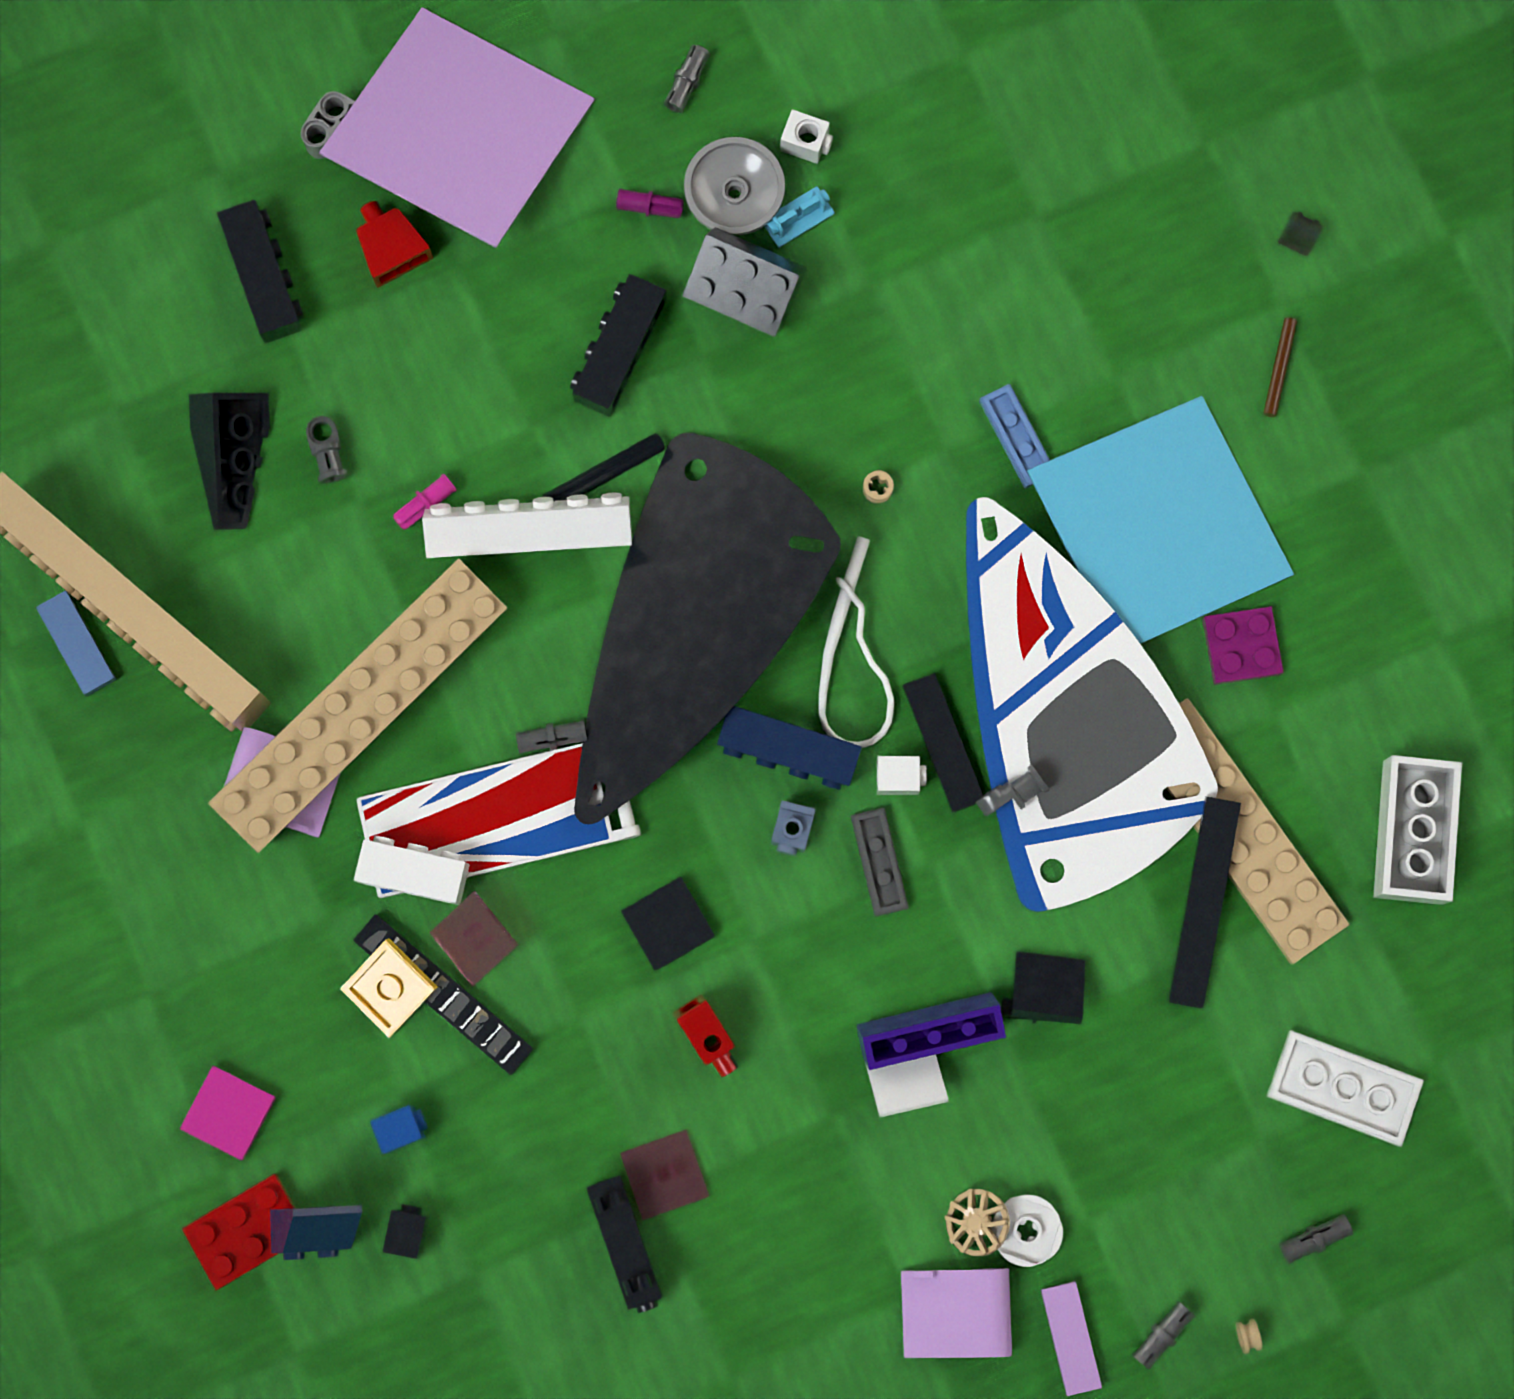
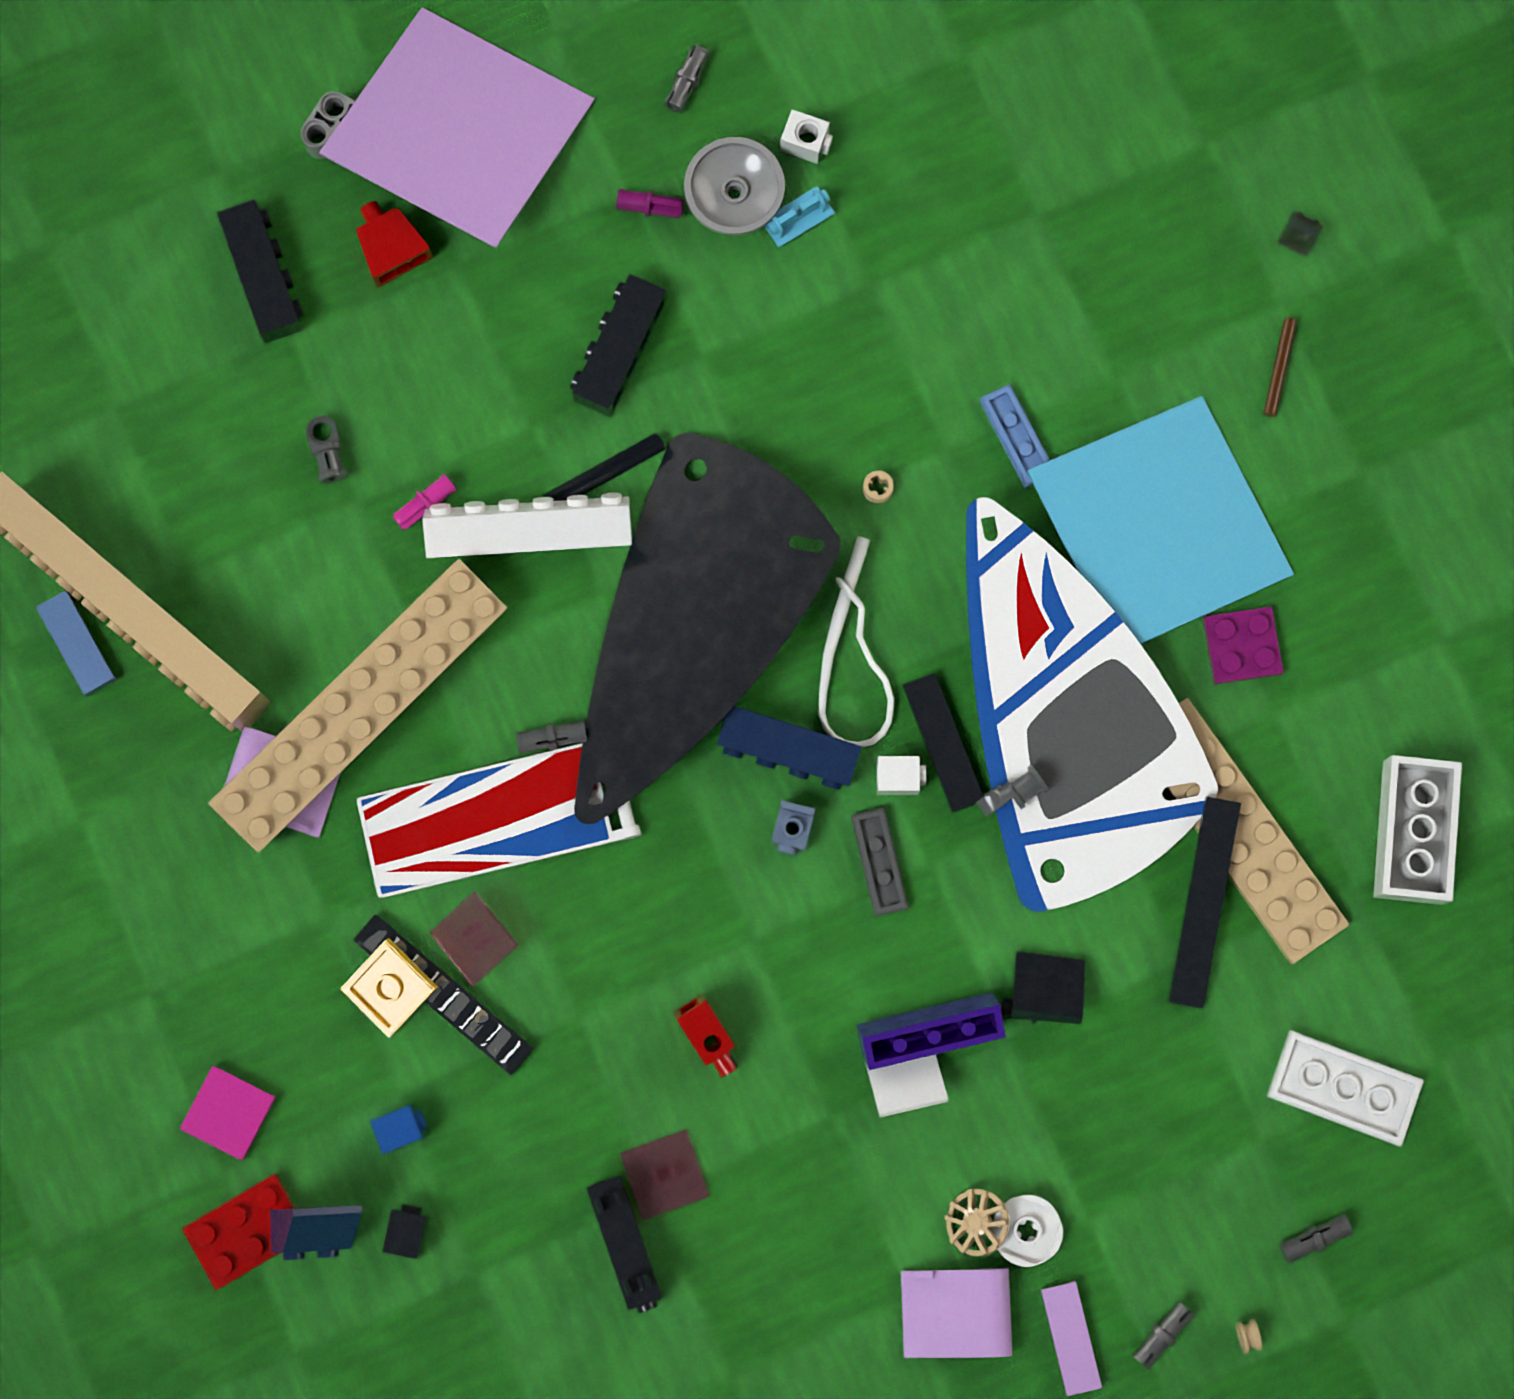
black wedge [189,392,270,530] -> none
white brick [354,836,470,905] -> none
black tile [621,876,715,972] -> none
brick [683,227,807,337] -> none

